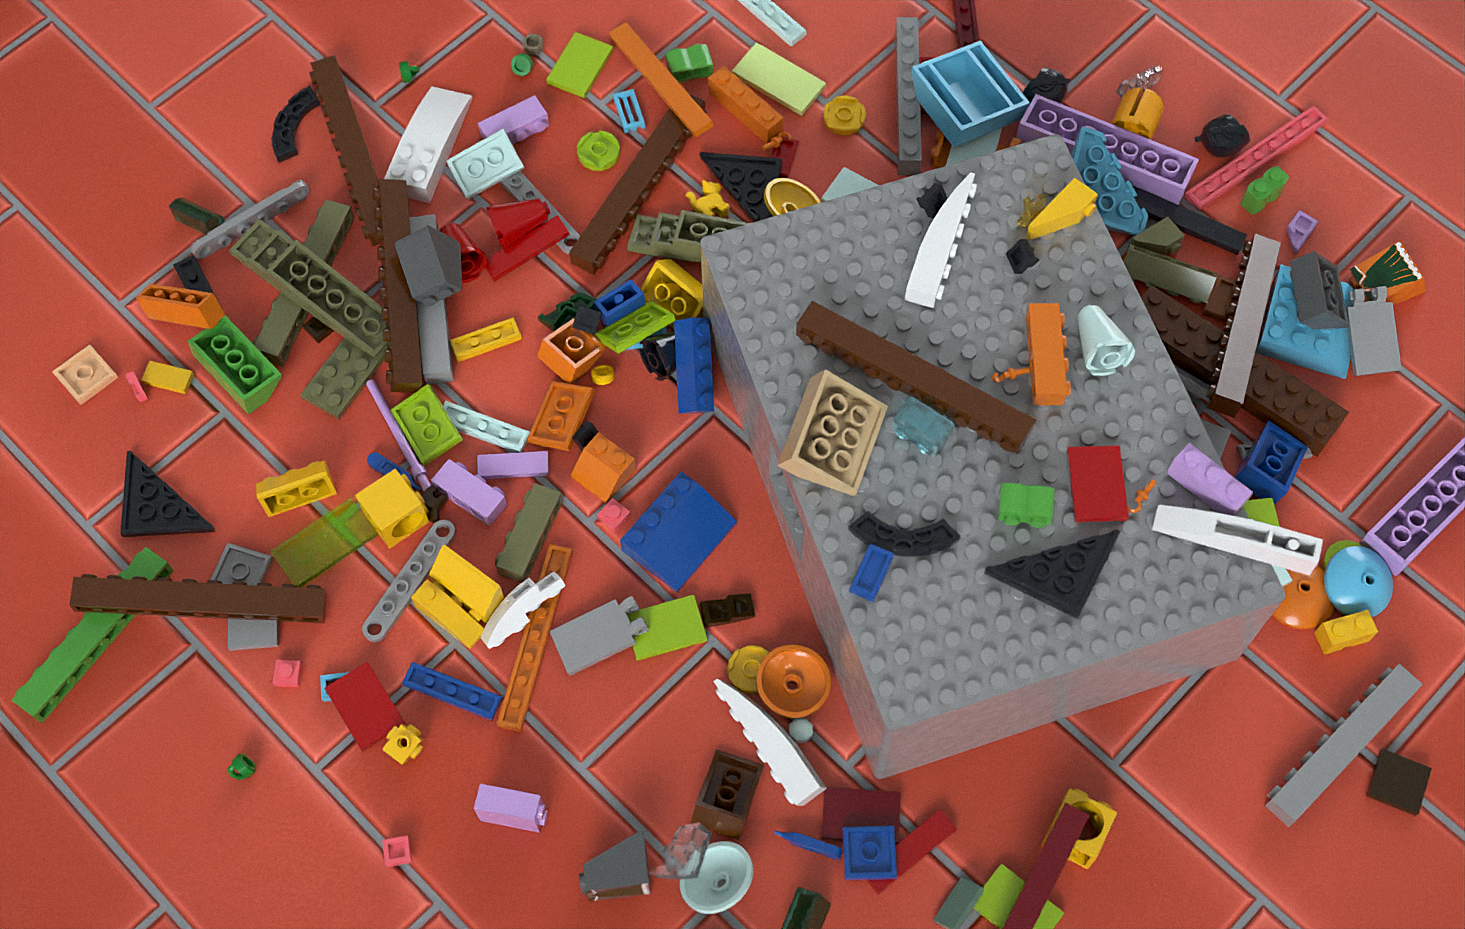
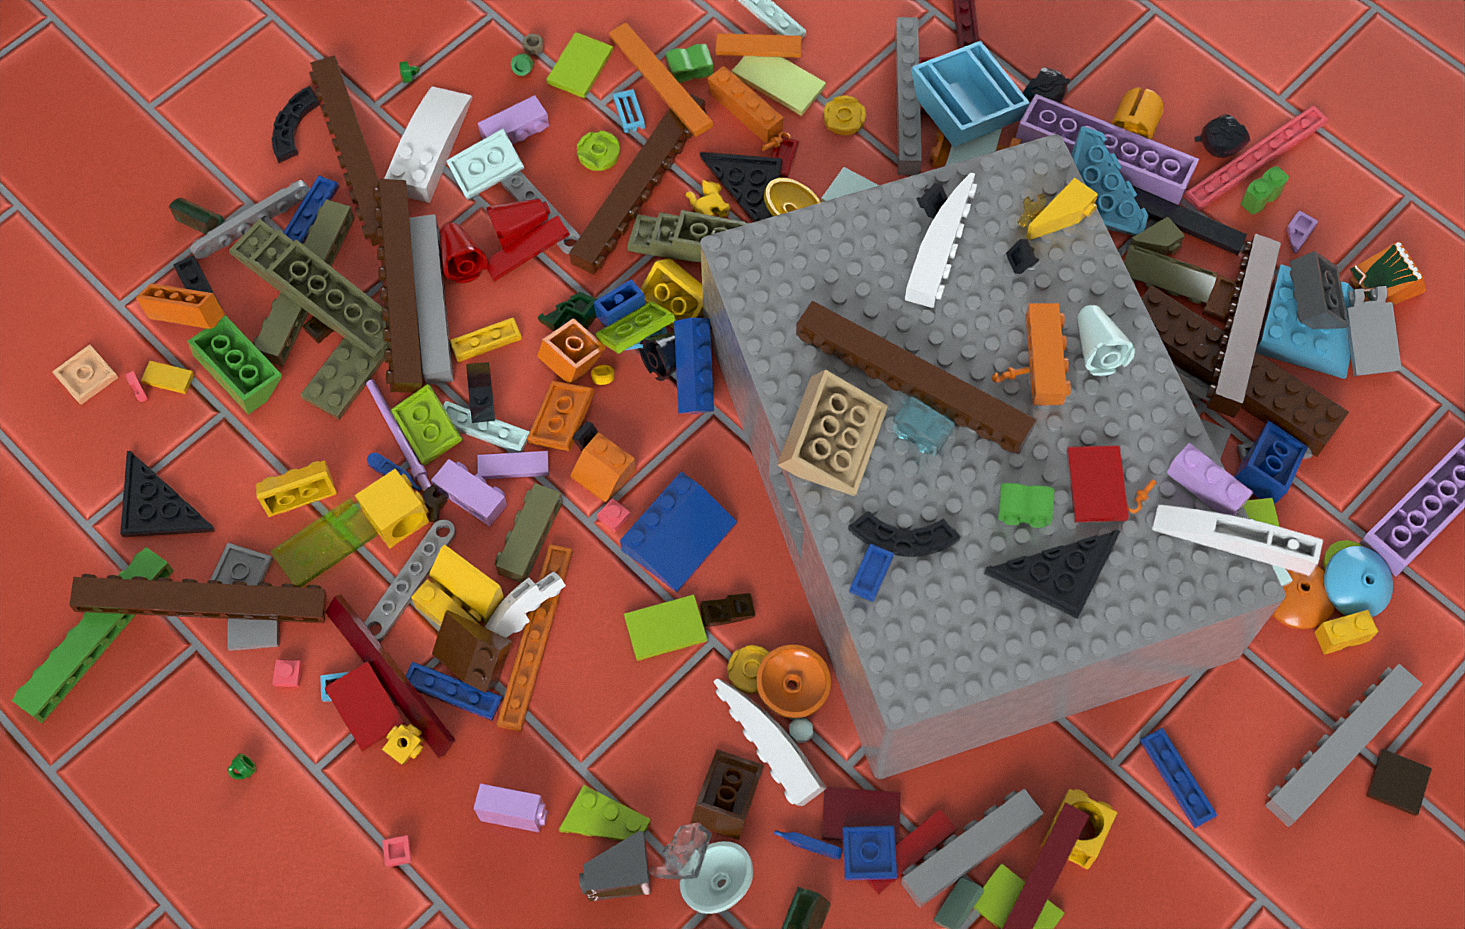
dark grey slope [395,225,462,306] -> none
light grey tile [550,596,649,676] -> none
black tile [572,305,601,334] -> none
clear slope [1116,65,1163,98] -> none
none -> blue tile [283,176,339,244]
none -> dark red tile [325,595,455,758]
none -> reddish brown slope [432,610,512,693]
none -> black slope [466,362,495,423]
none -> lime wing [559,785,651,841]
none -> orange tile [716,33,801,58]
none -> light grey brick [901,789,1044,908]
none -> blue tile [1140,727,1218,829]

